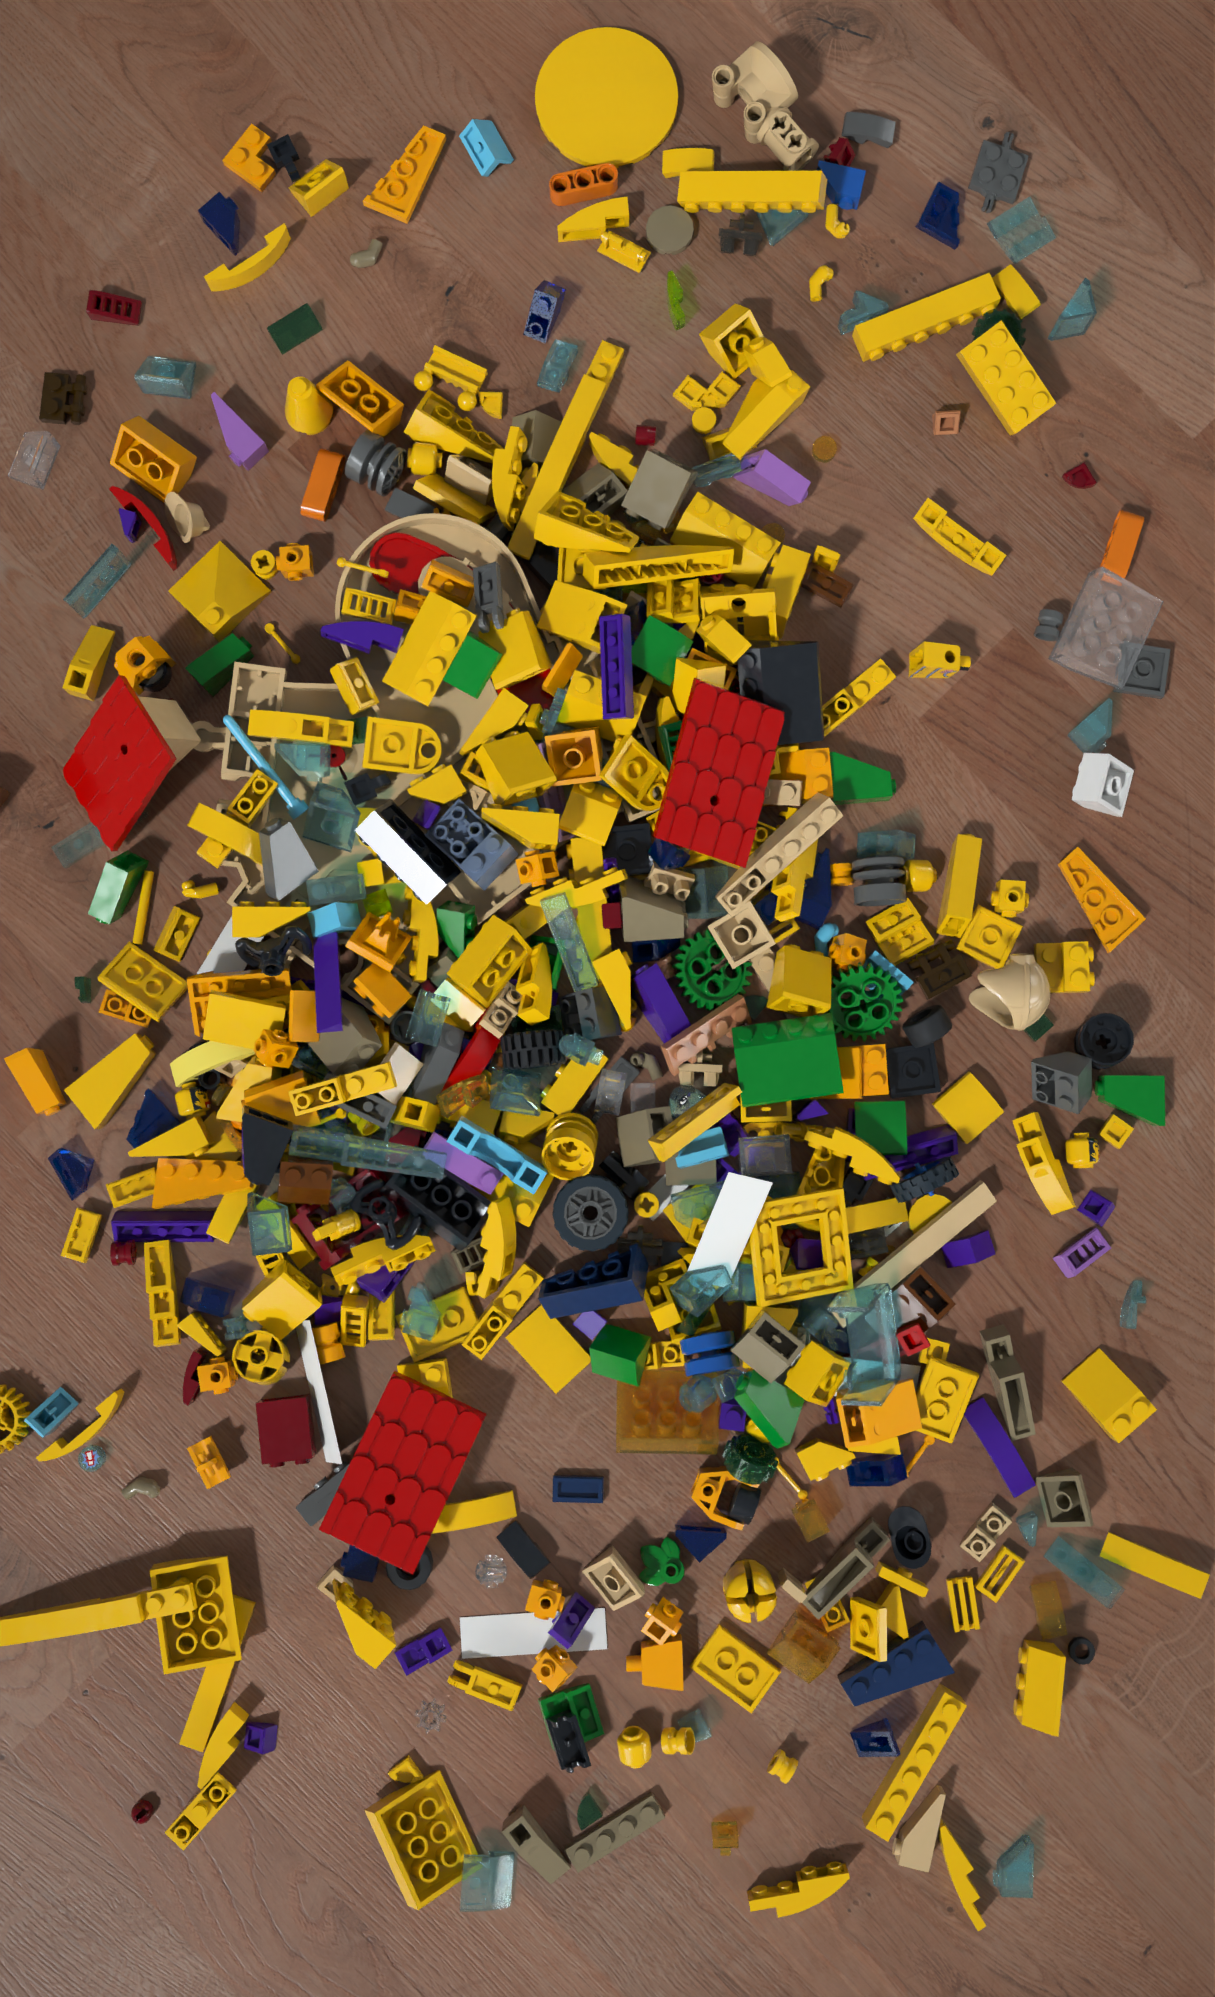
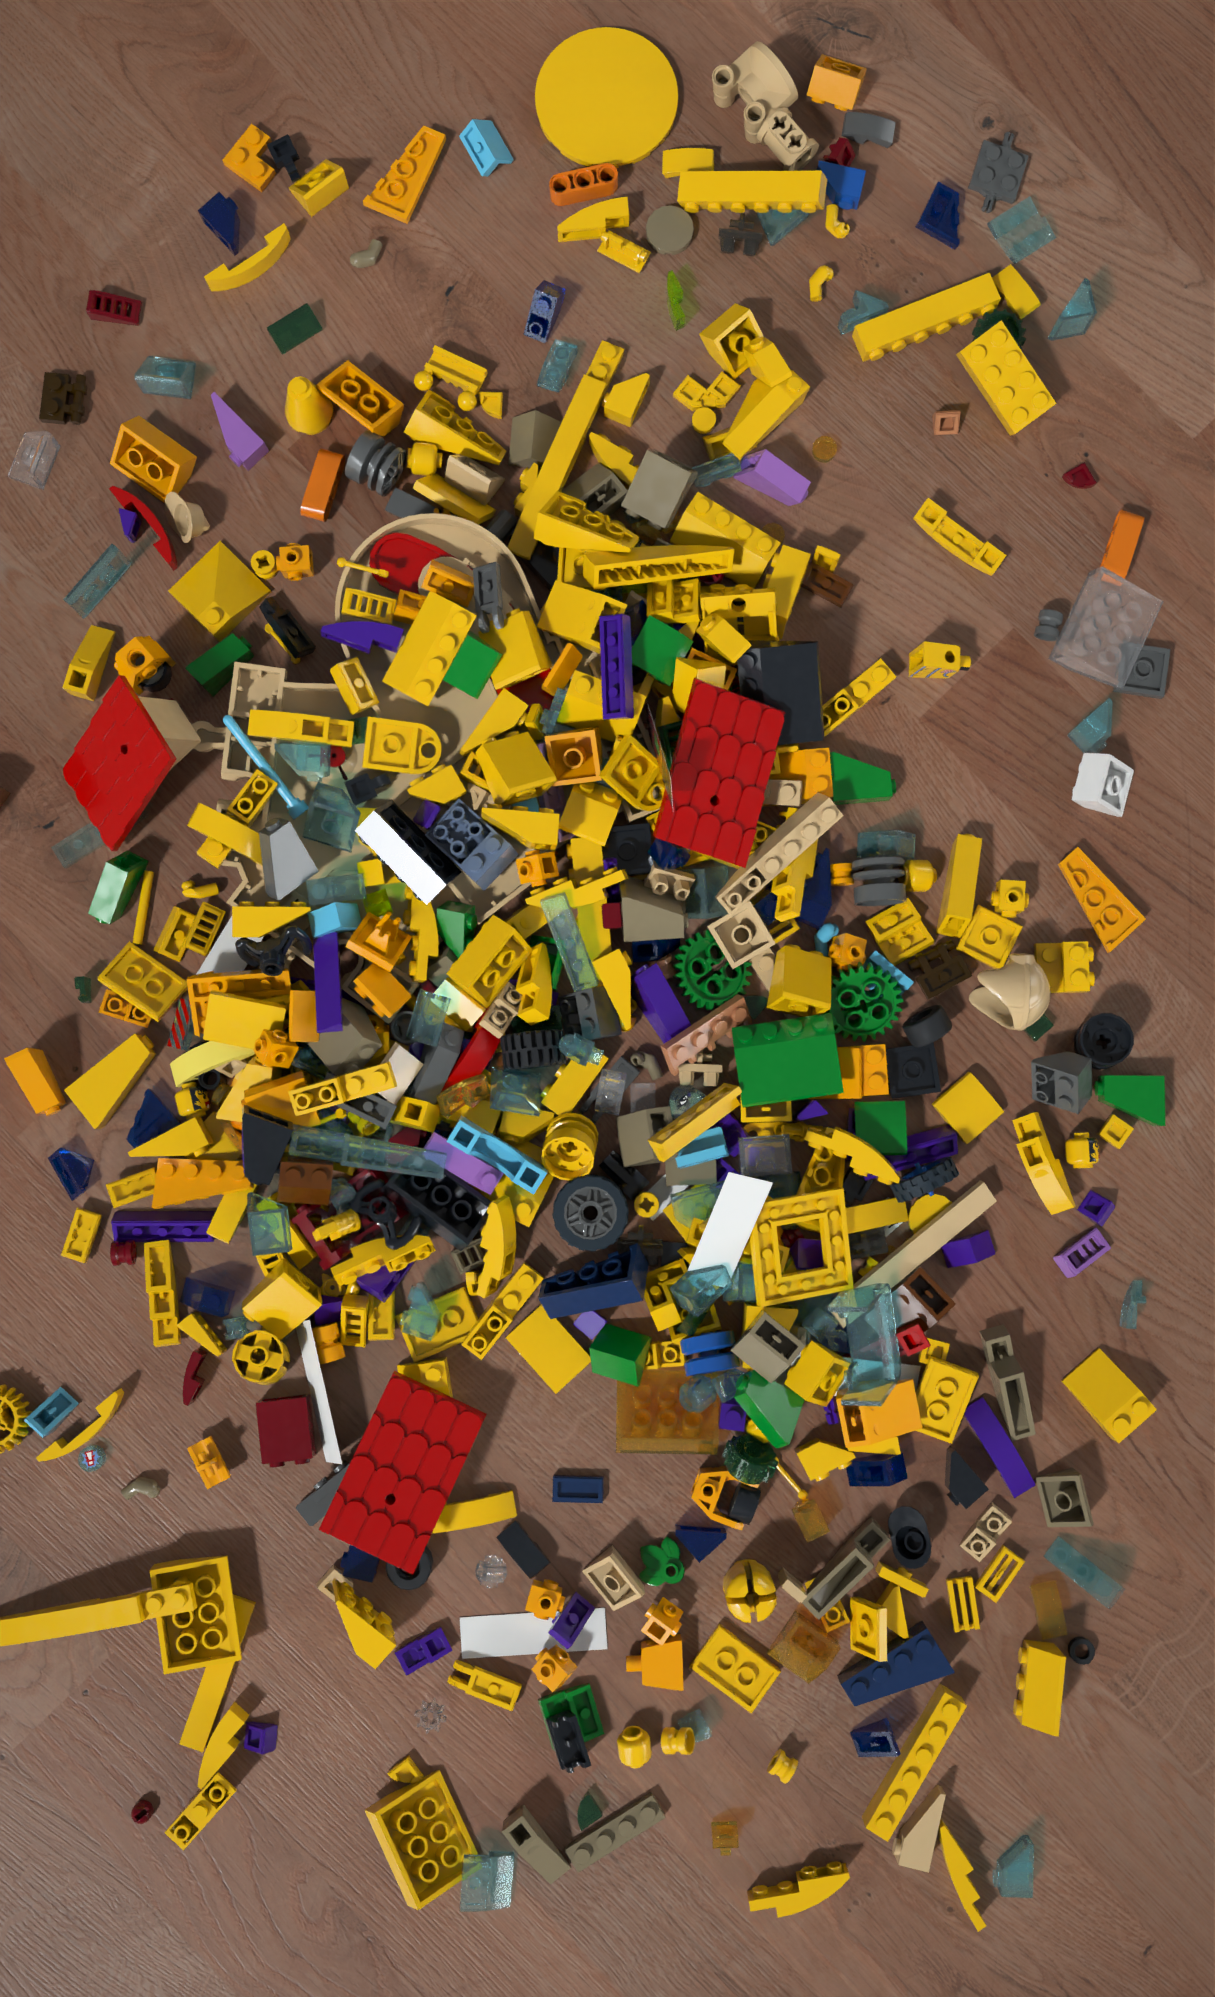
light orange brick [197,1356,238,1394] -> none
yellow slope [492,426,528,531] -> none
dark red hose [635,425,656,446] -> none
light orange hinge [899,1435,935,1480] -> none
clear light blue slope [1015,1511,1038,1547] -> none
yellow slope [1100,1532,1210,1599] -> none
none -> clear light blue tile [167,998,194,1051]
none -> yellow slope [182,901,226,957]
none -> black hinge [259,596,316,659]
none -> yellow slope [601,373,650,428]
none -> sticker [645,699,673,811]
none -> light orange slope [807,54,867,111]
none -> black slope [945,1446,989,1509]

